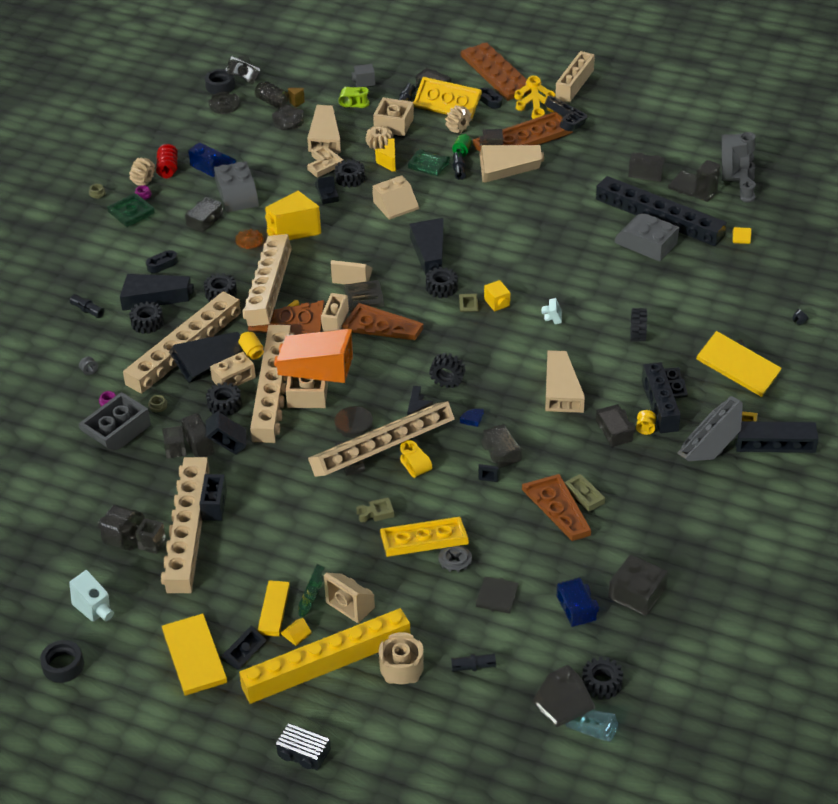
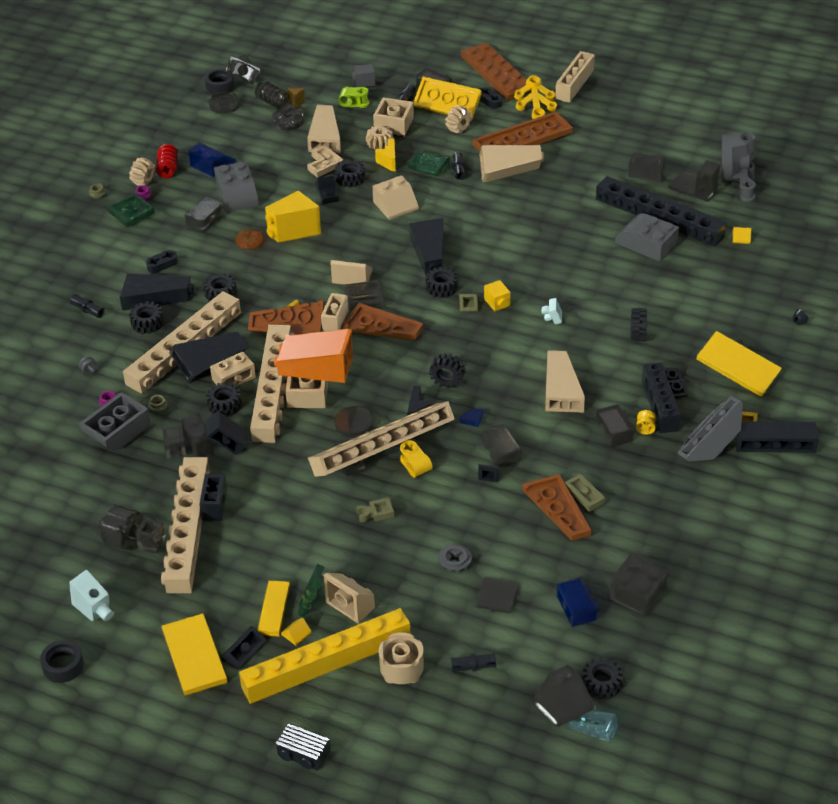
yellow brick [238,332,264,360] -> none
tan brick [243,234,292,326] -> none
yellow tile [380,517,469,557] -> none
green brick [452,134,472,157] -> none
clear smoke brick [479,129,503,146] -> none
black beam [544,96,588,131] -> none

